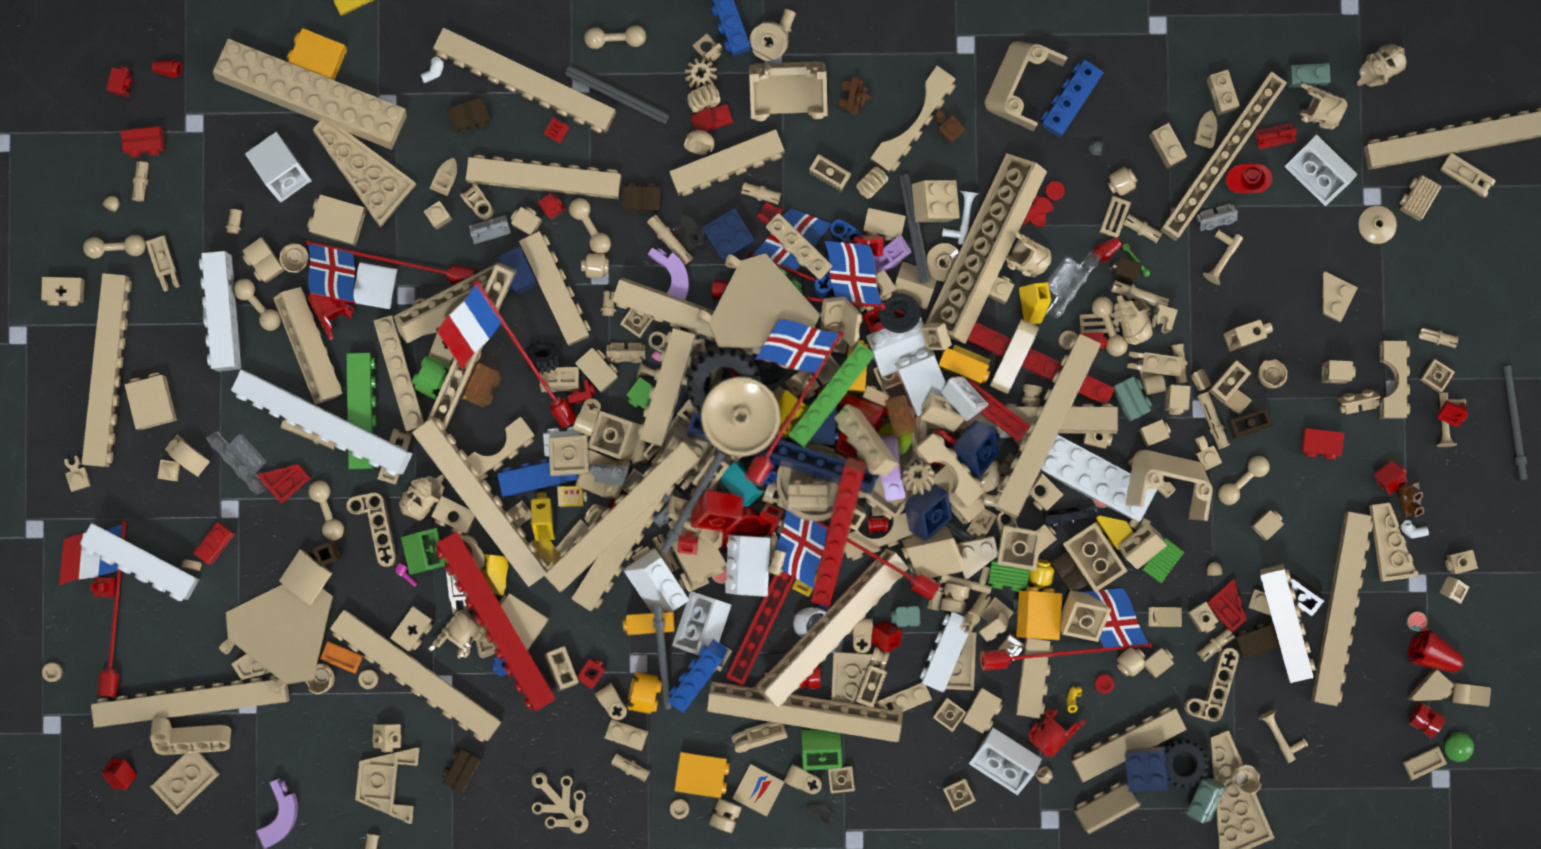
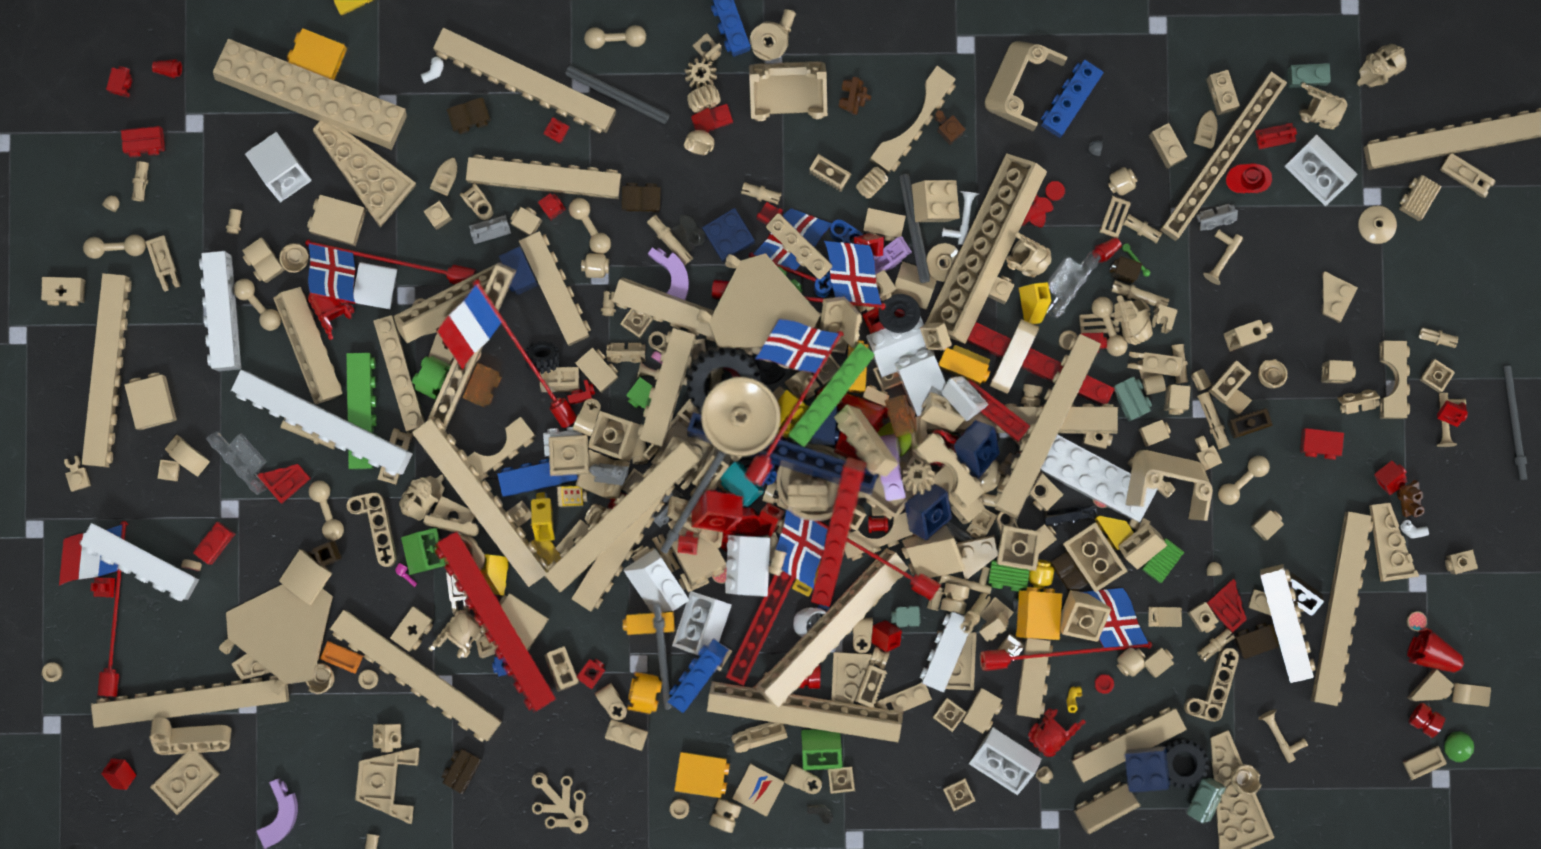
tan pin [611,753,650,782] -> none
tan brick [669,130,785,196] -> none
tan slope [1440,576,1469,604] -> none
none -> tan hinge [424,513,479,536]

